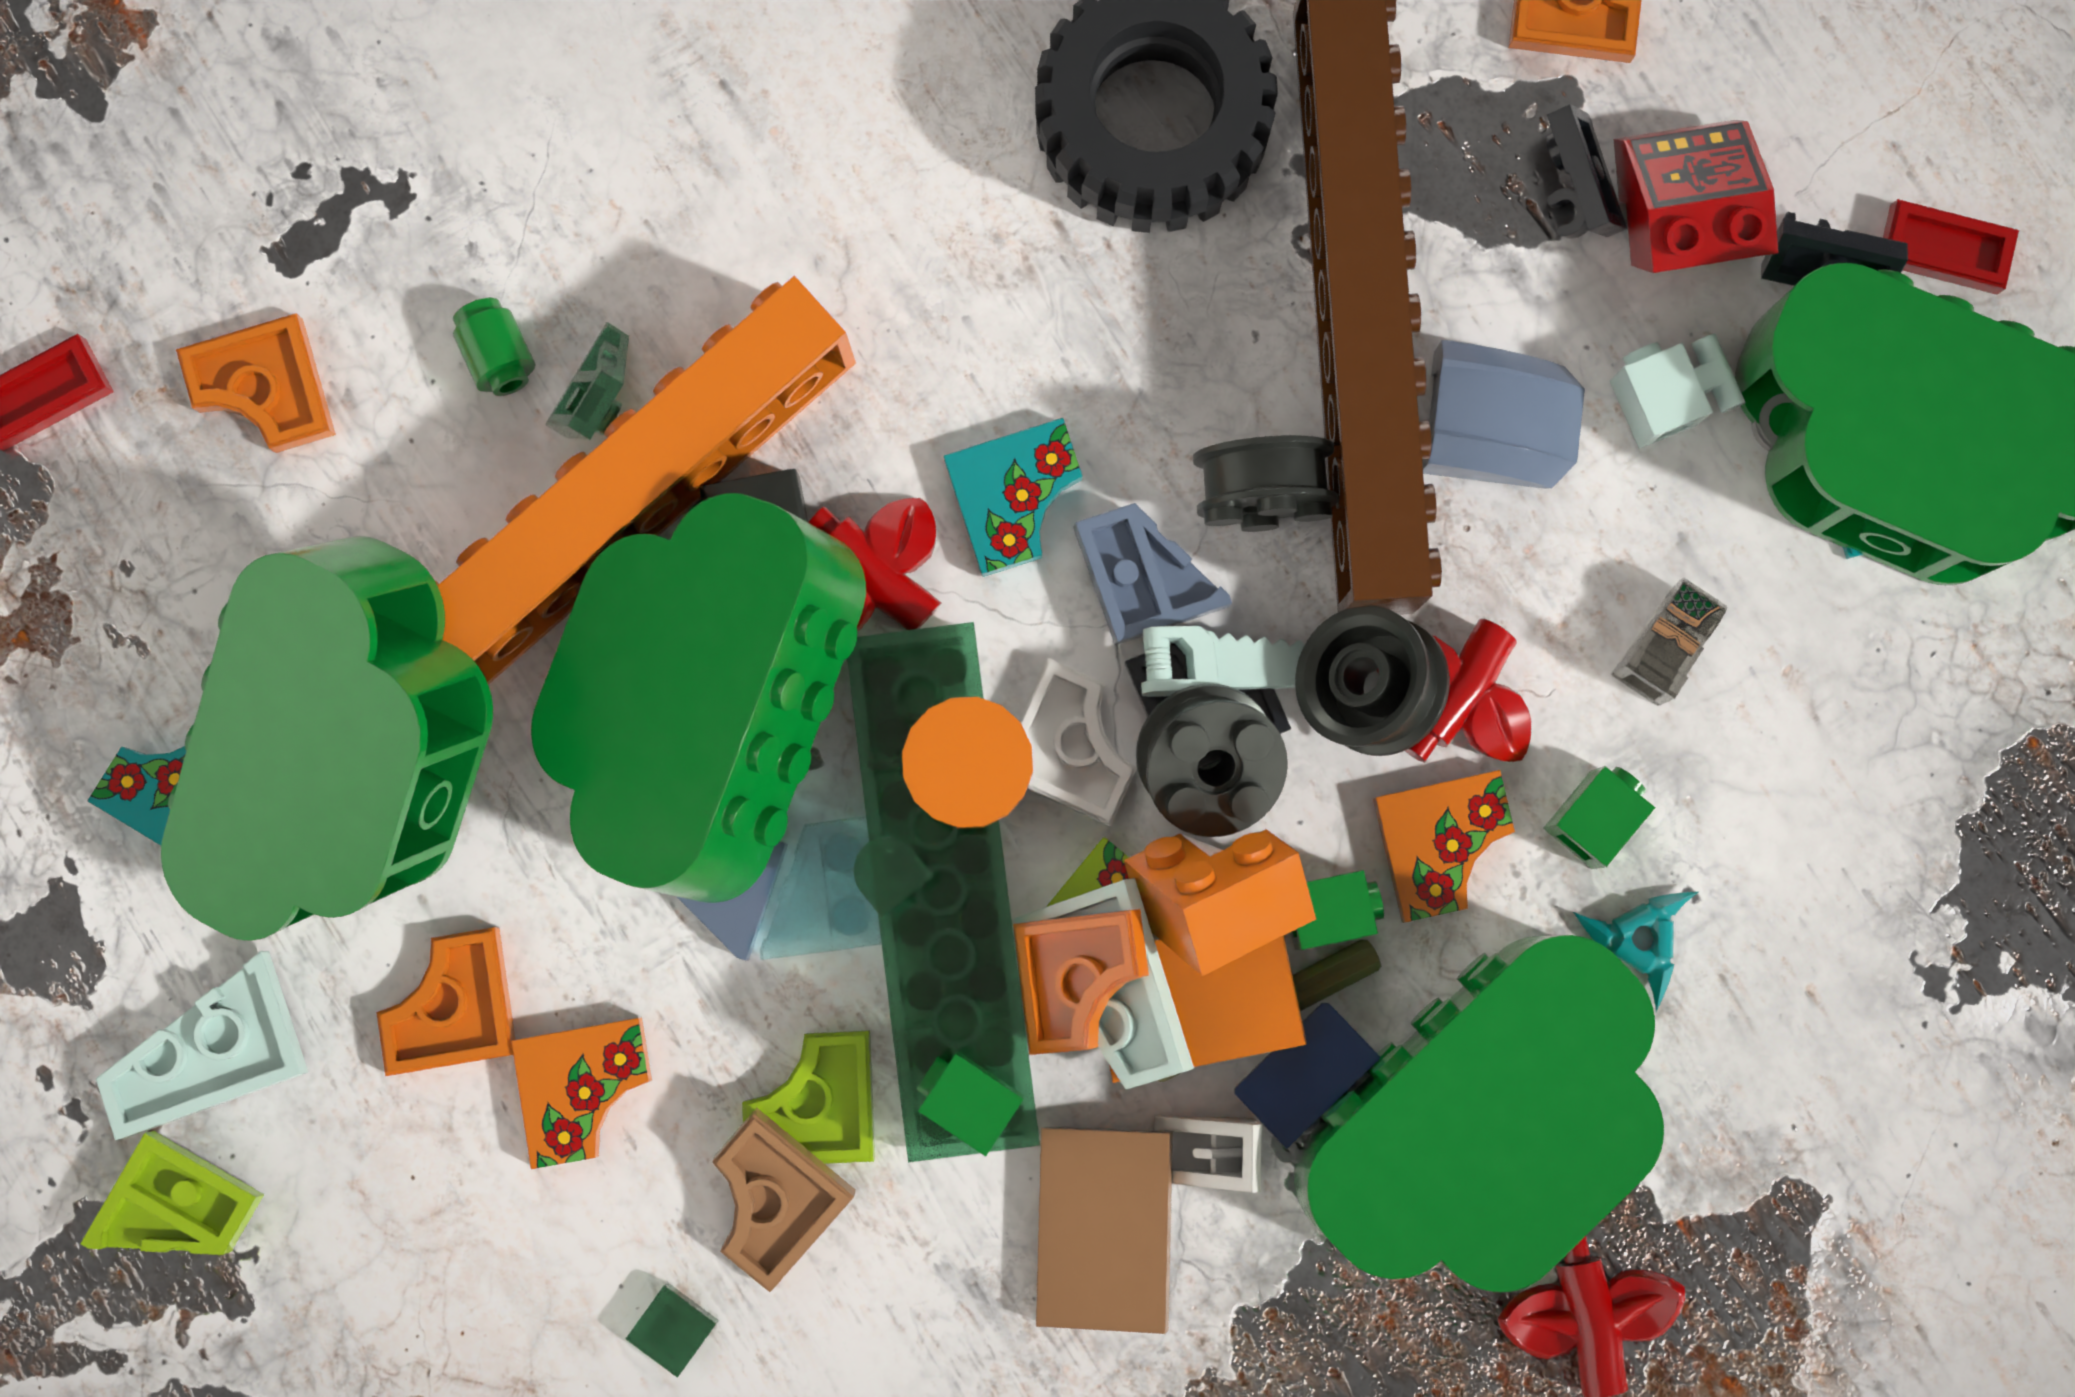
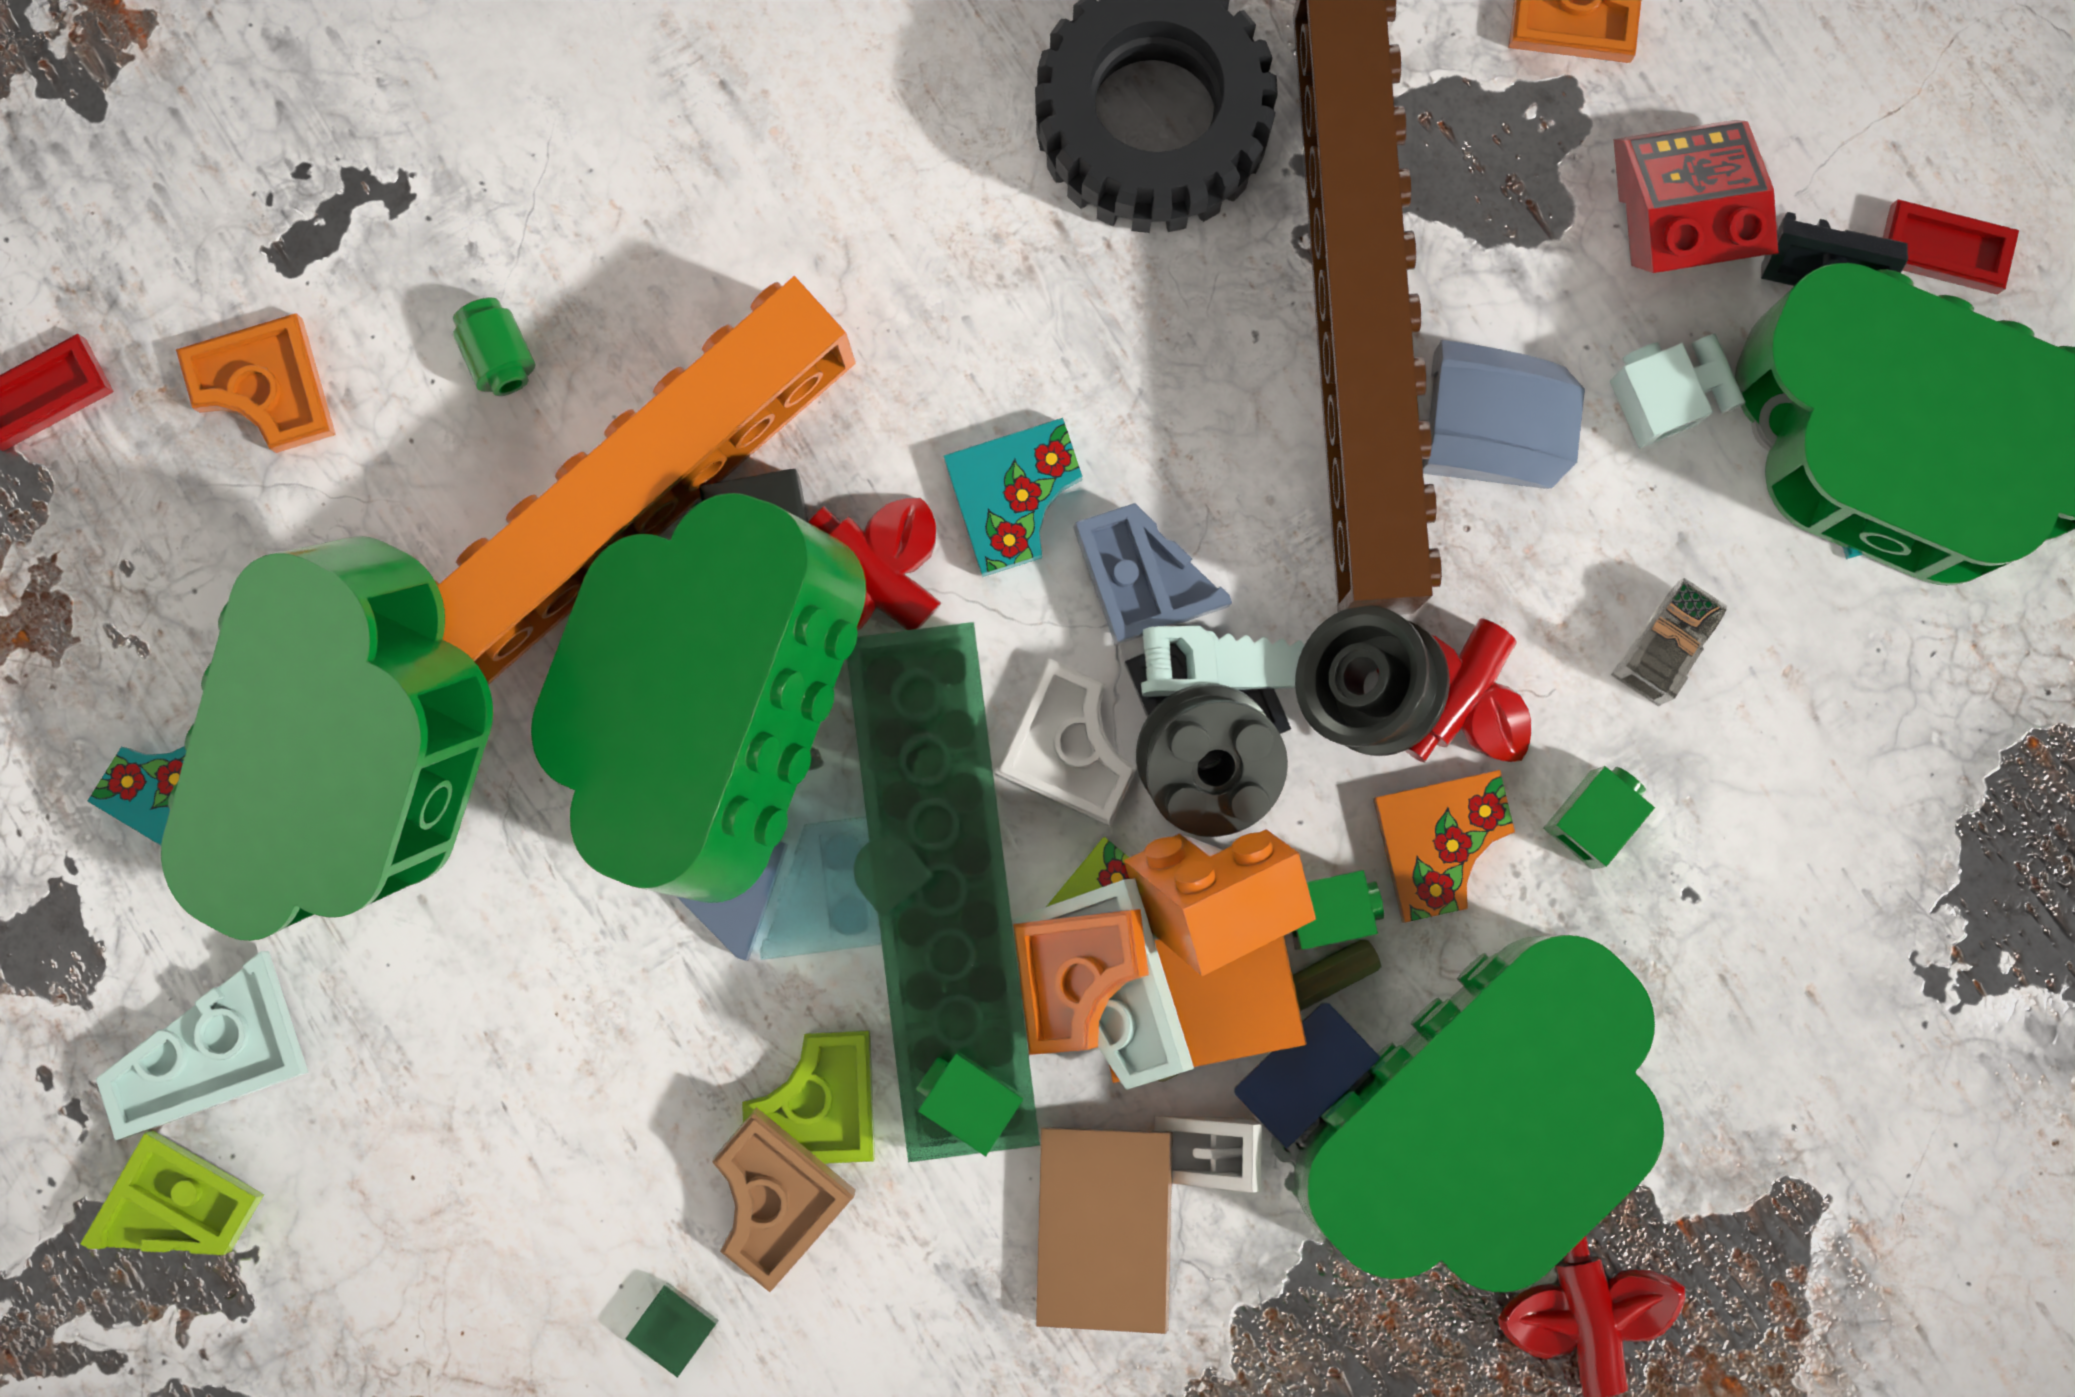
orange tile [376,927,516,1076] -> none
orange tile [511,1017,652,1169] -> none
clear green wing [545,322,629,440] -> none
orange tile [902,697,1033,828] -> none
pearl dark grey wheel [1193,435,1339,532] -> none
black plate [1546,104,1627,239] -> none
teal piece [1573,892,1699,1012] -> none

